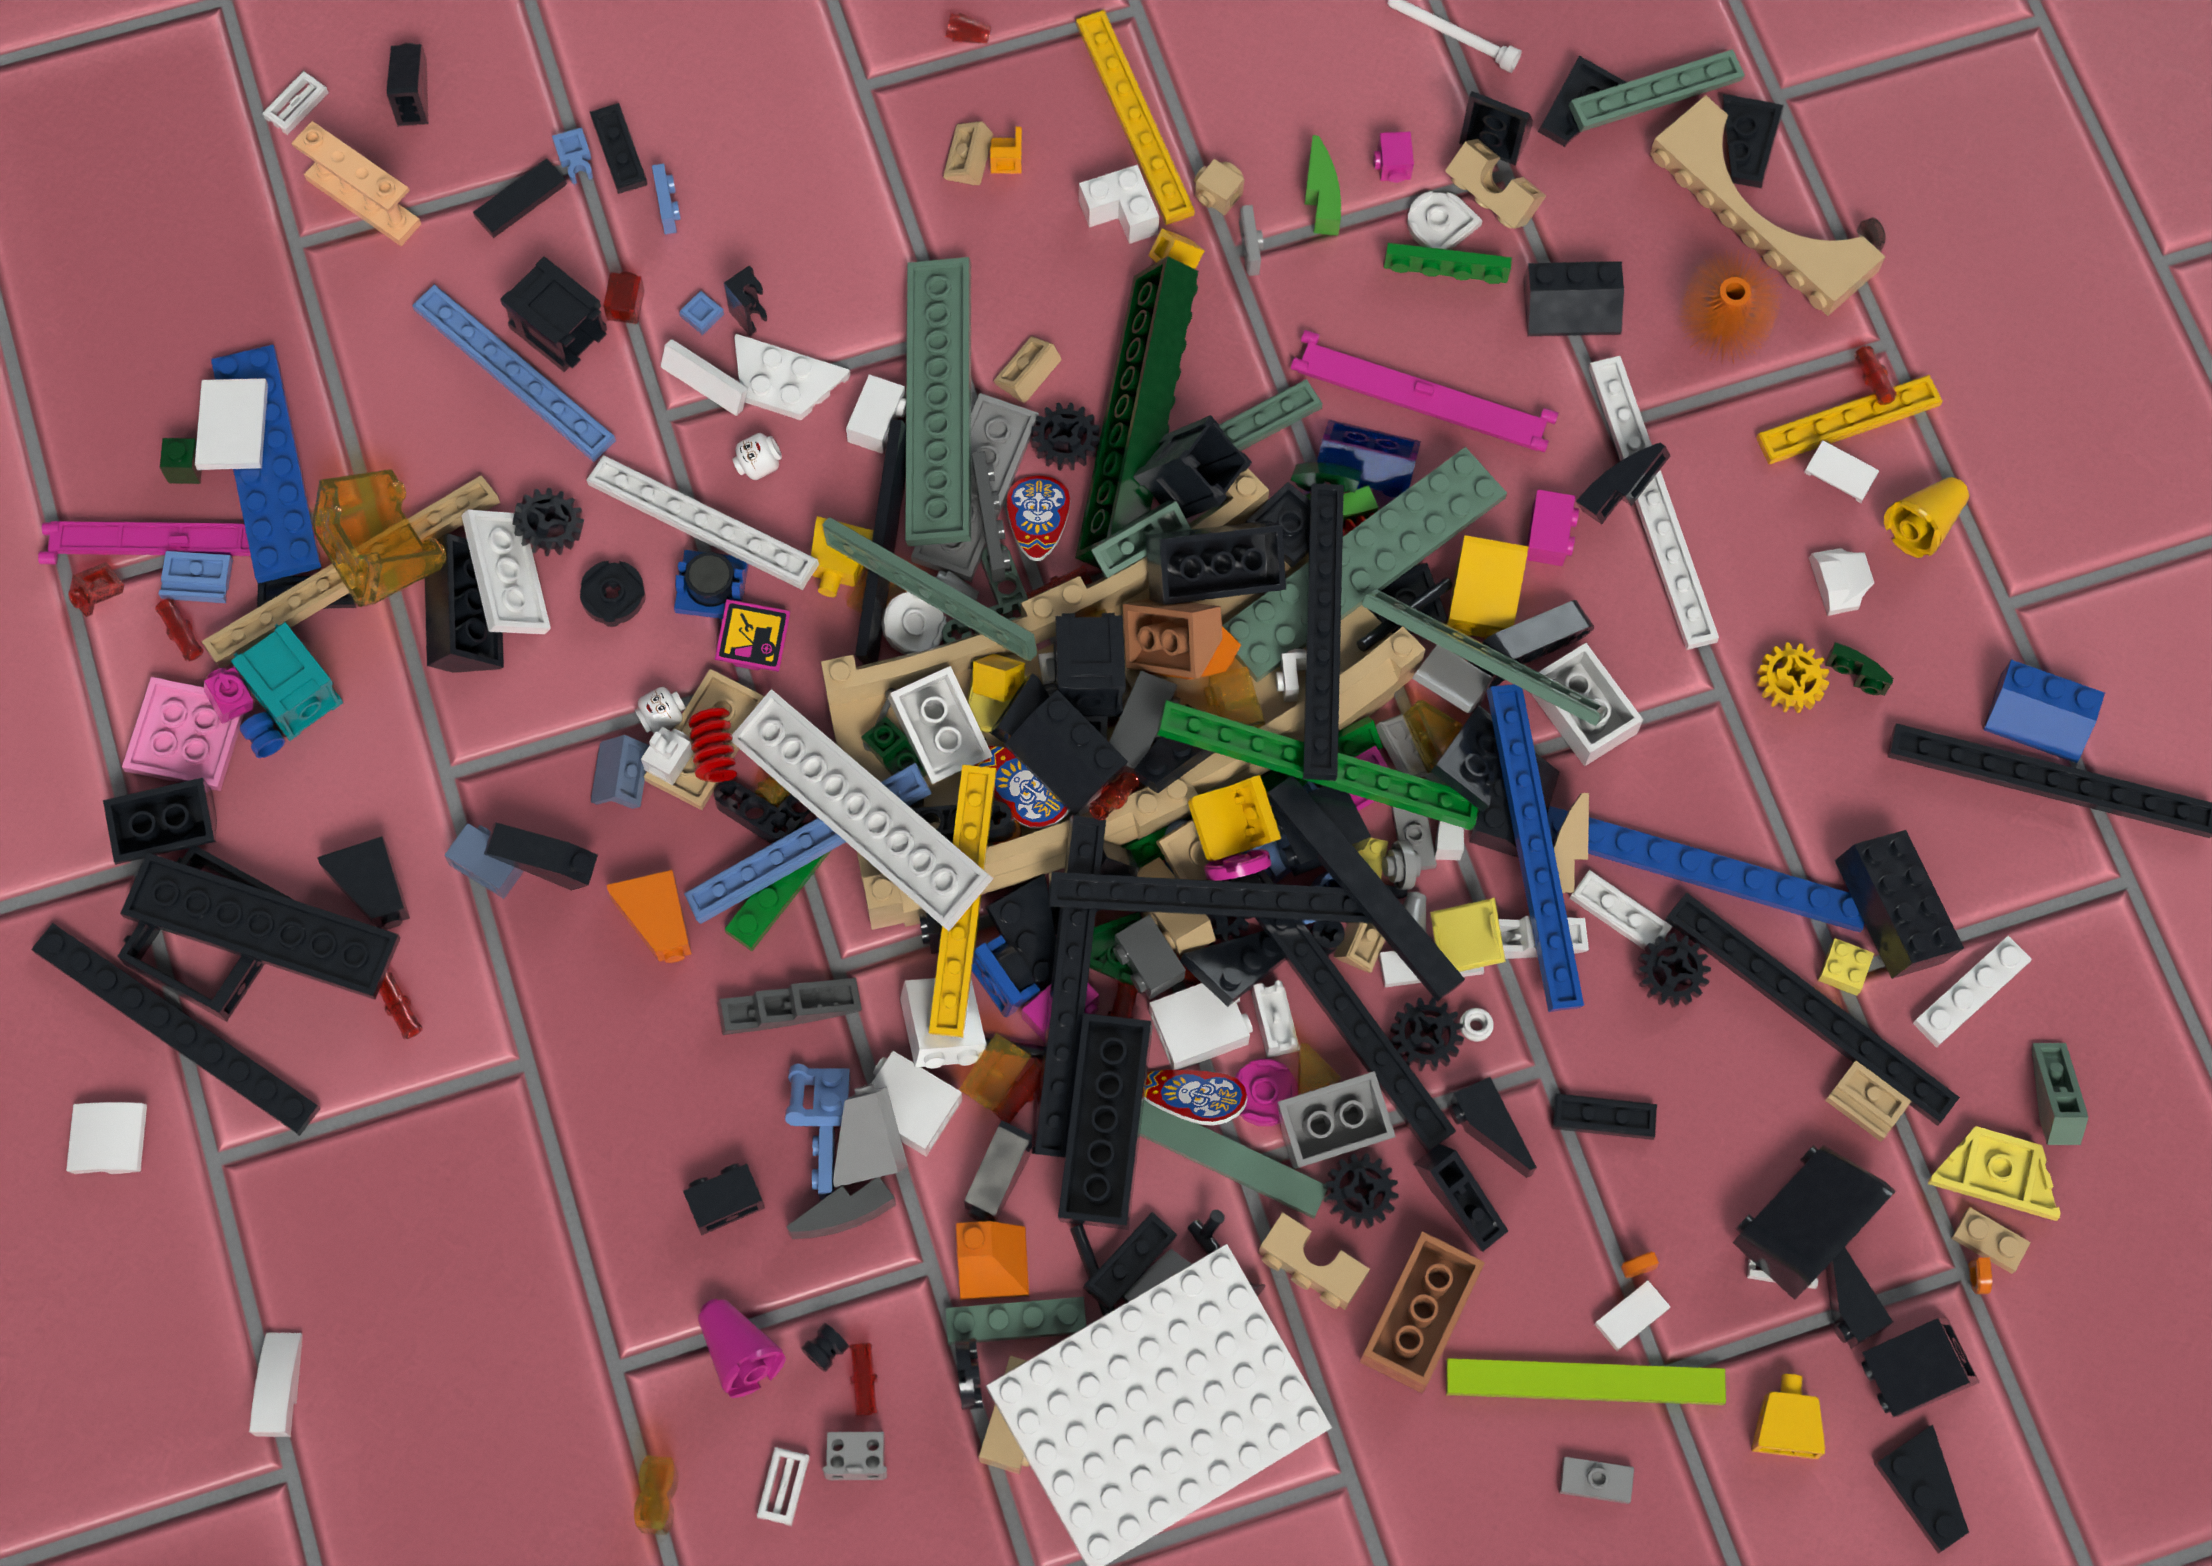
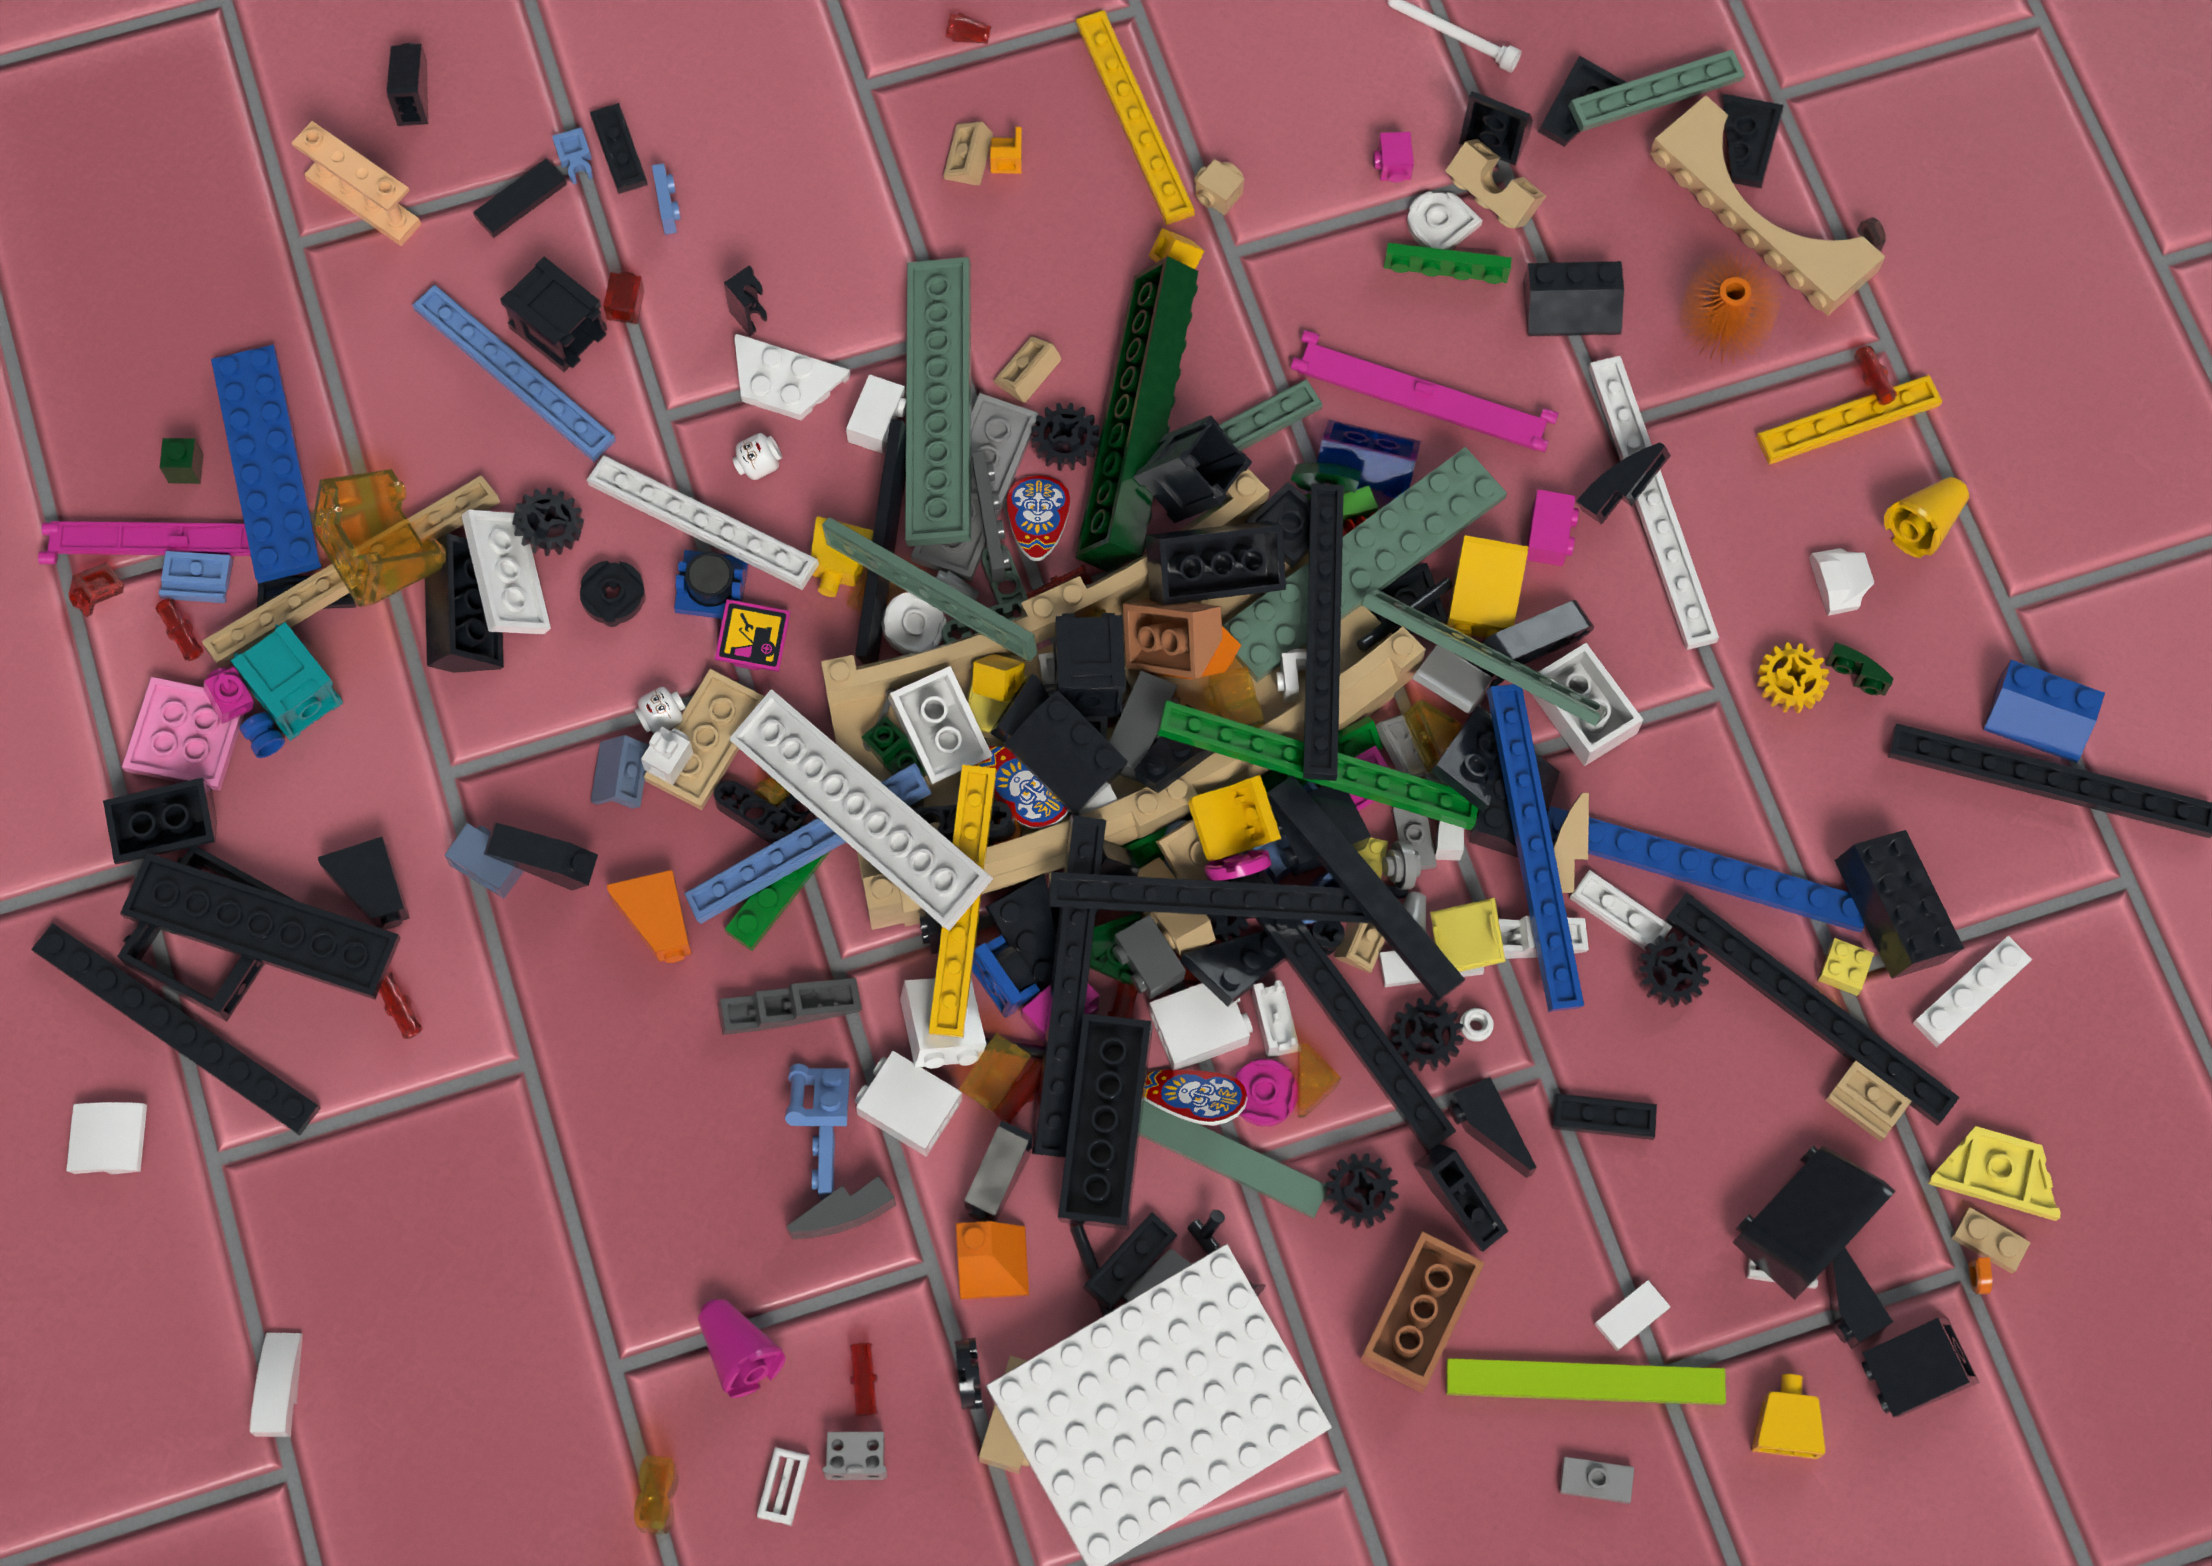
white tile [195,378,268,470] -> none
white tile [262,71,328,135] -> none
white tile [660,339,748,416] -> none
medium blue tile [679,291,724,335] -> none
black brick [683,1163,765,1235] -> none
red piece [688,708,737,782] -> none
black wheel [800,1323,850,1372] -> none
light grey slope [833,1084,908,1187] -> none
sand green plate [946,1297,1086,1345] -> none
white brick [1079,165,1159,244] -> none
clear red pin [1089,772,1139,820] -> none
sand green slope [1090,500,1192,578] -> none
light grey plate [1239,205,1263,276] -> none
tan arch [1259,1212,1370,1310] -> none
light grey slope [1277,1071,1396,1168] -> none
bright green slope [1305,135,1341,236] -> none
orange tile [1621,1251,1659,1278] -> none
white hinge [1805,440,1879,503] -> none
black wing [1874,1424,1969,1553] -> none
sand green slope [2032,1043,2089,1145] -> none

